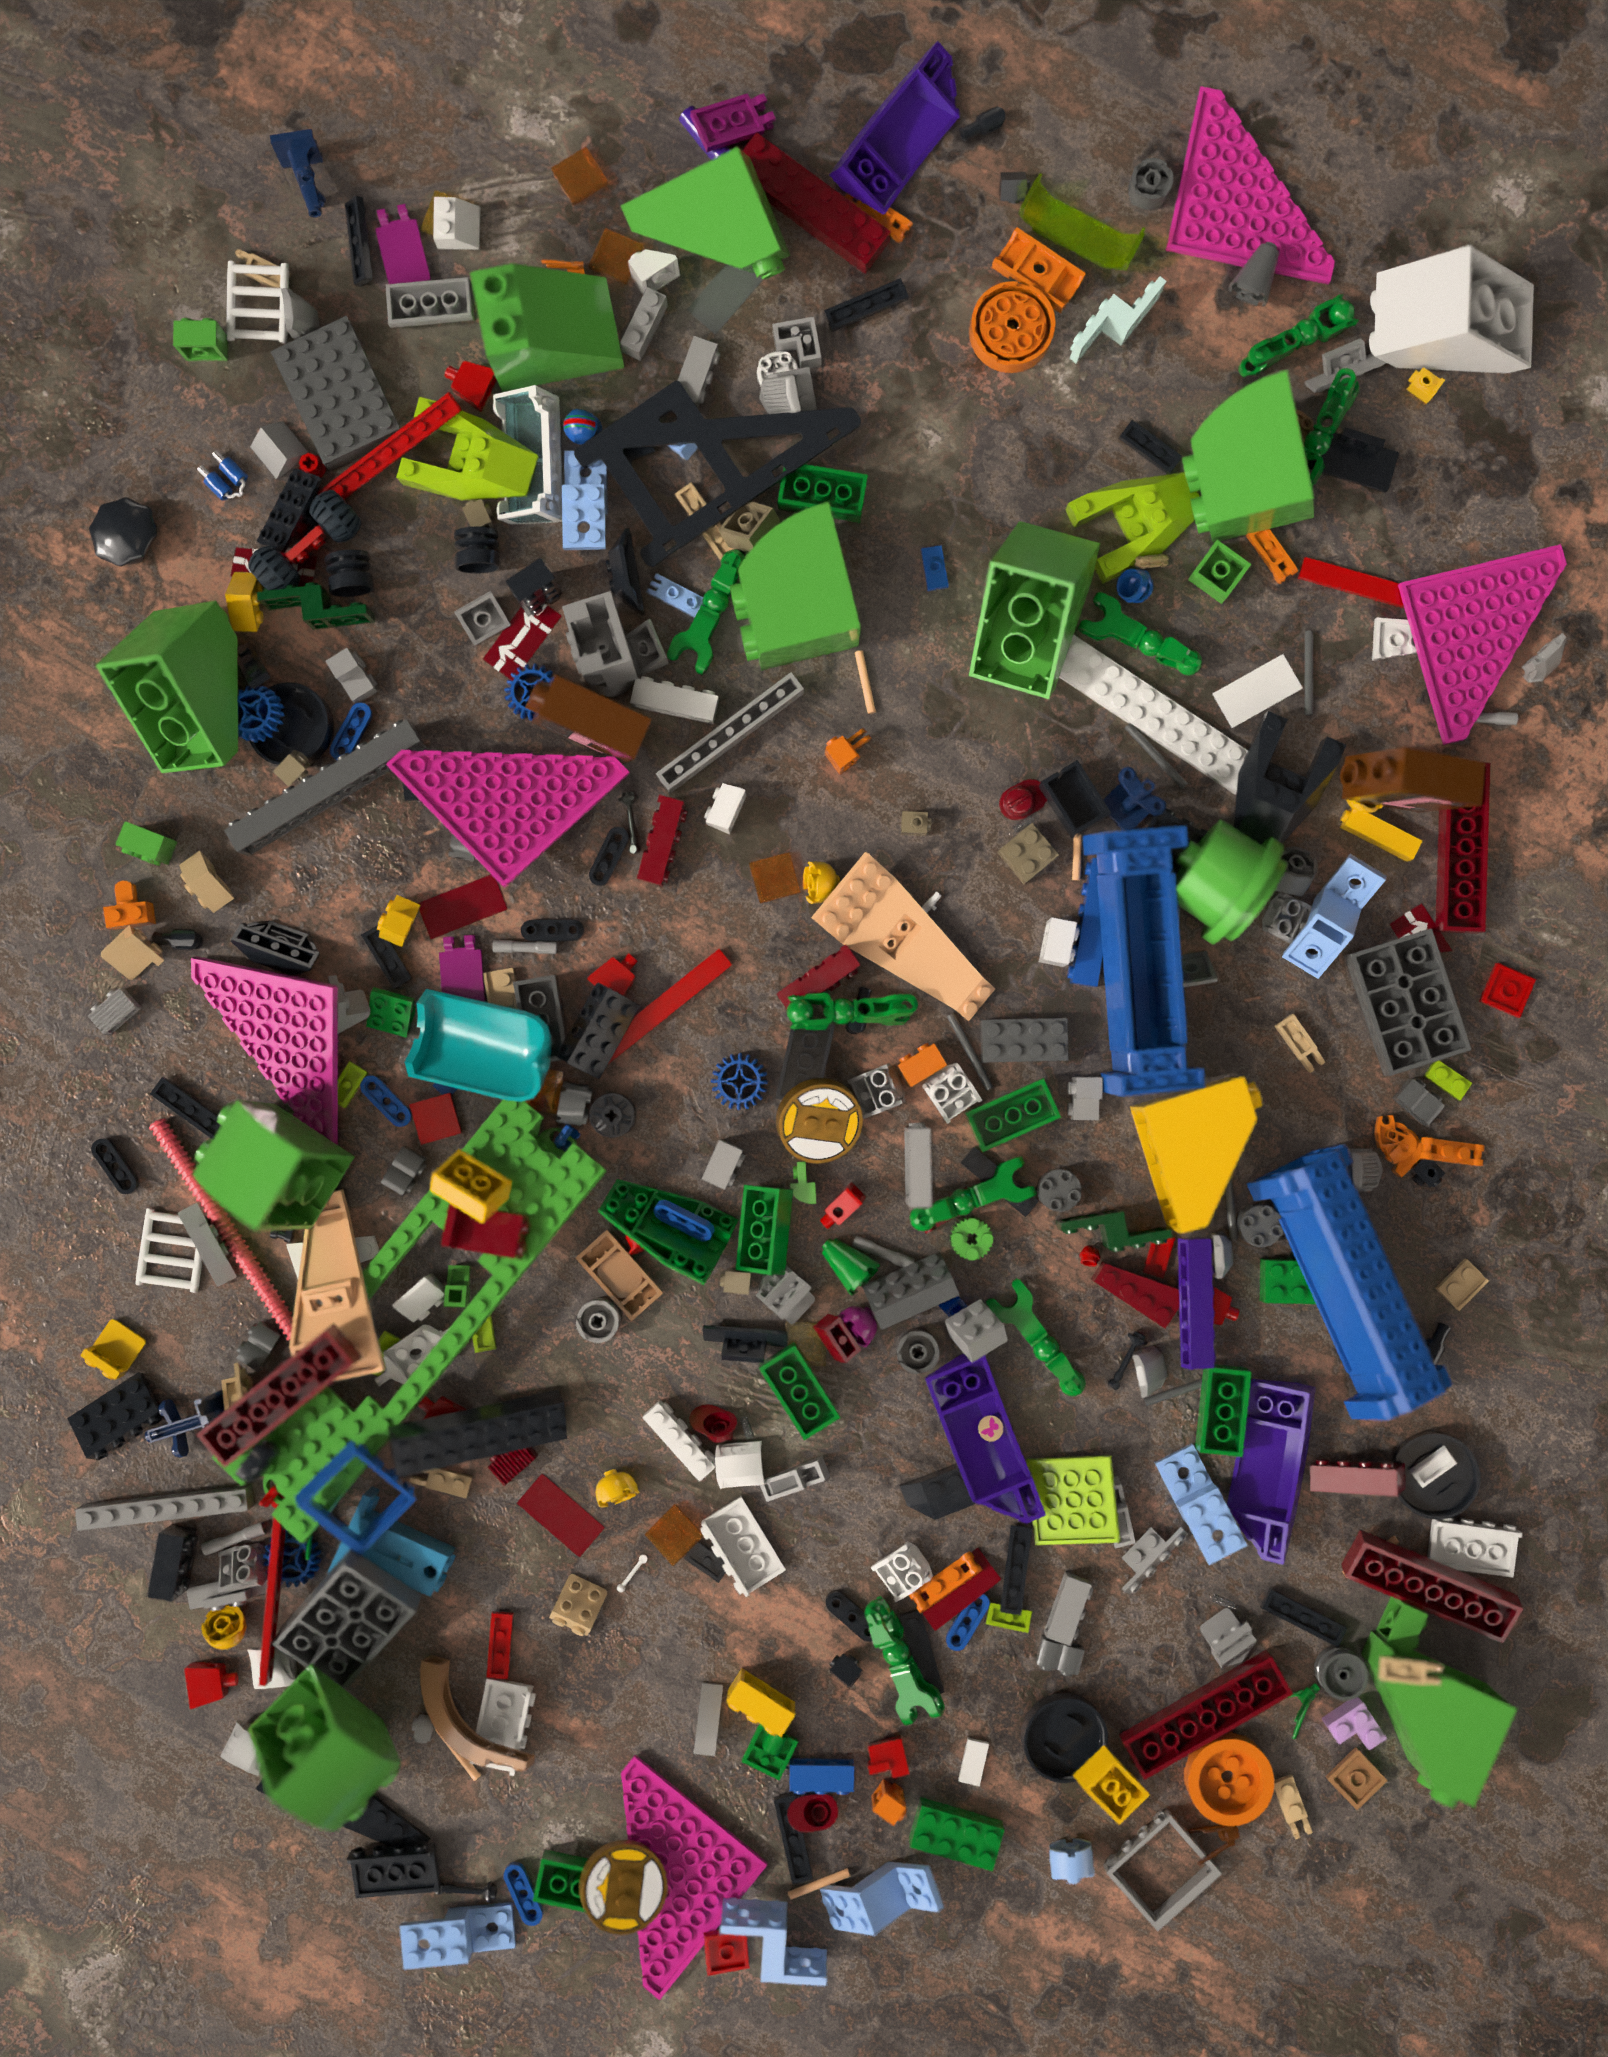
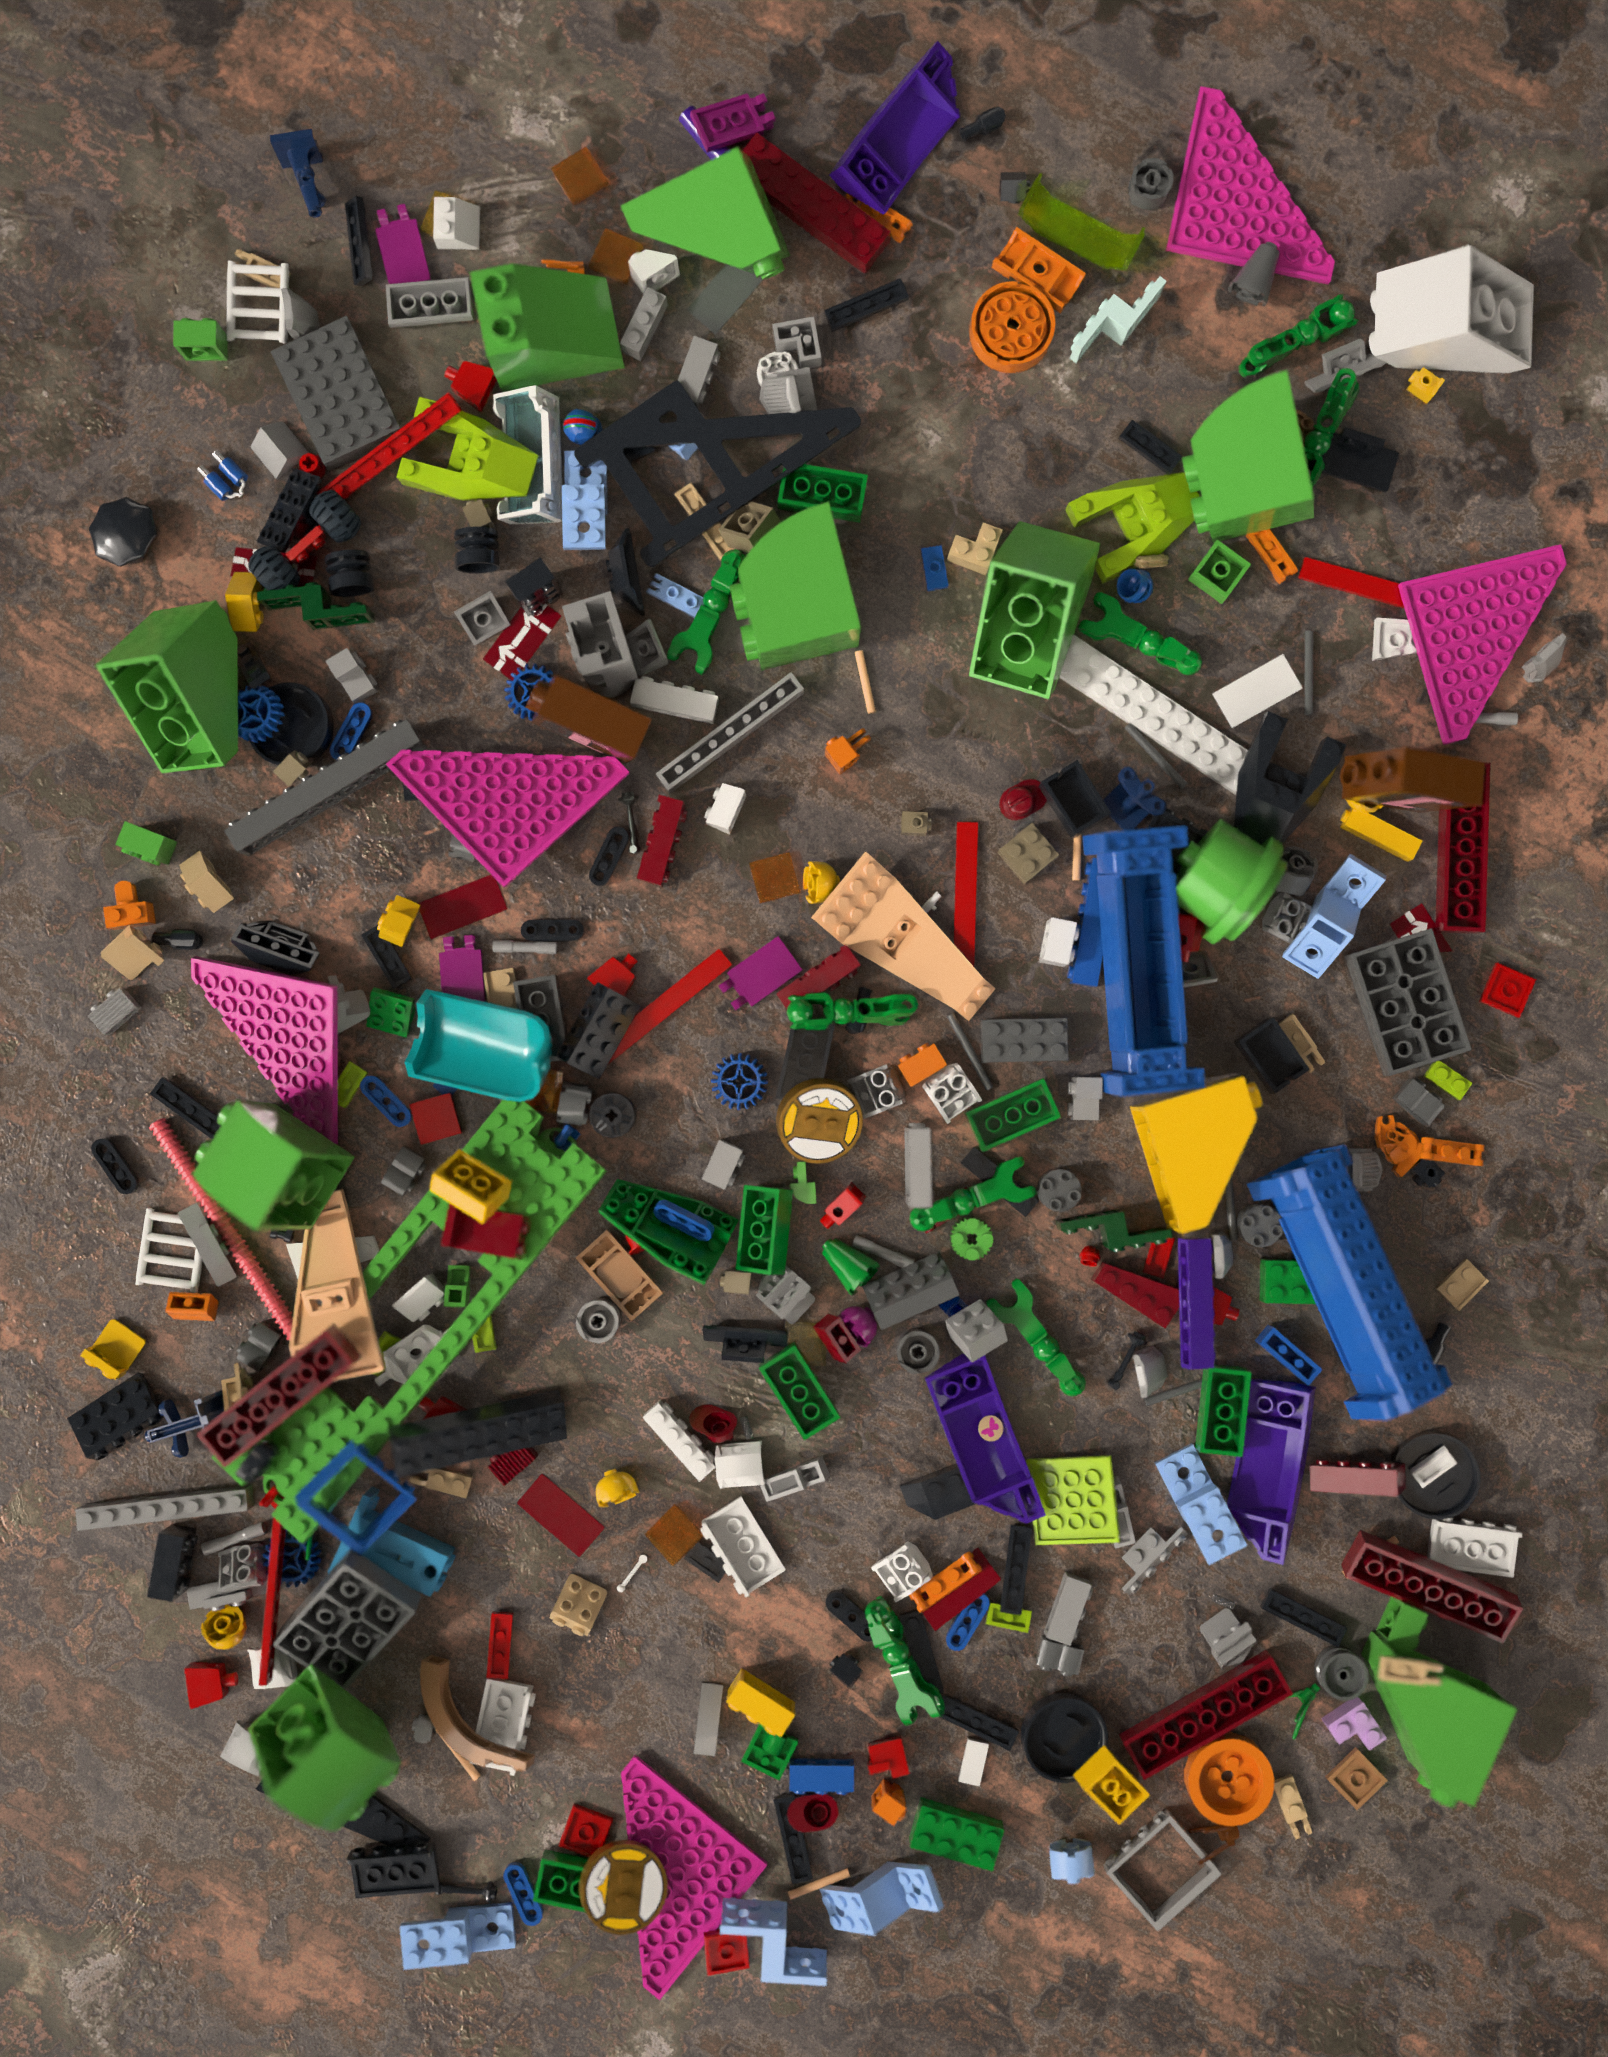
none -> orange brick [166,1292,219,1321]
none -> red tile [558,1803,613,1858]
none -> magenta tile [719,936,803,1010]
none -> black plate [940,1693,1019,1751]
none -> tan brick [947,523,1003,575]
none -> red tile [953,822,978,967]
none -> red torso [1178,913,1204,963]
none -> black piece [1234,1017,1310,1094]
none -> blue brick [1254,1325,1323,1386]

